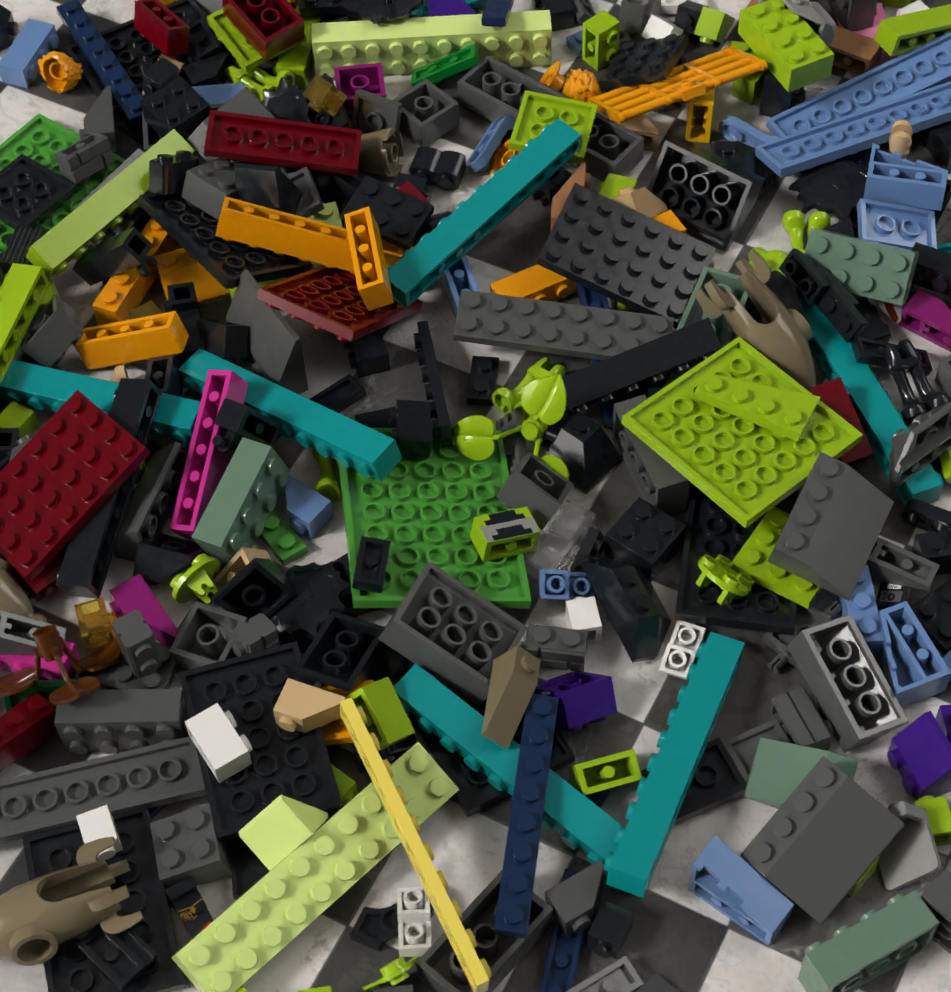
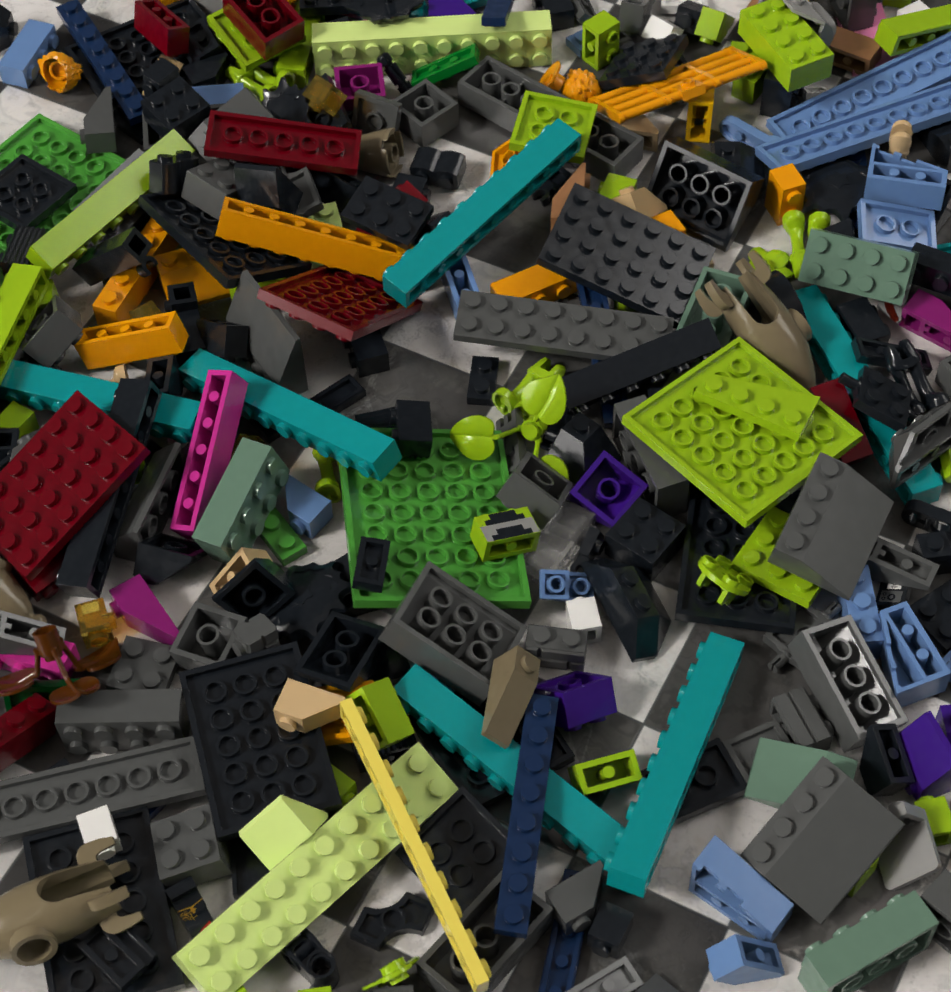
dark grey brick [54,132,116,185] -> none
dark grey brick [112,610,163,678] -> none
lime plate [170,553,220,605] -> none
white brick [185,703,253,783] -> none
black brick [212,398,283,455] -> none
light orange brick [344,206,394,311] -> none
white slope [397,887,432,957] -> none
black plate [413,321,453,447] -> none
medium blue plate [466,116,516,172] -> none
white slope [659,620,706,680] -> none
black slope [779,248,868,343] -> none
none -> black piece [280,928,340,989]
none -> black axle [377,52,413,94]
none -> black plate [395,785,508,913]
none -> dark purple slope [566,450,649,528]
none -> medium blue slope [706,934,785,985]
none -> light orange brick [764,163,806,226]
none -> black plate [838,365,919,431]
none -> black slope [859,723,915,797]

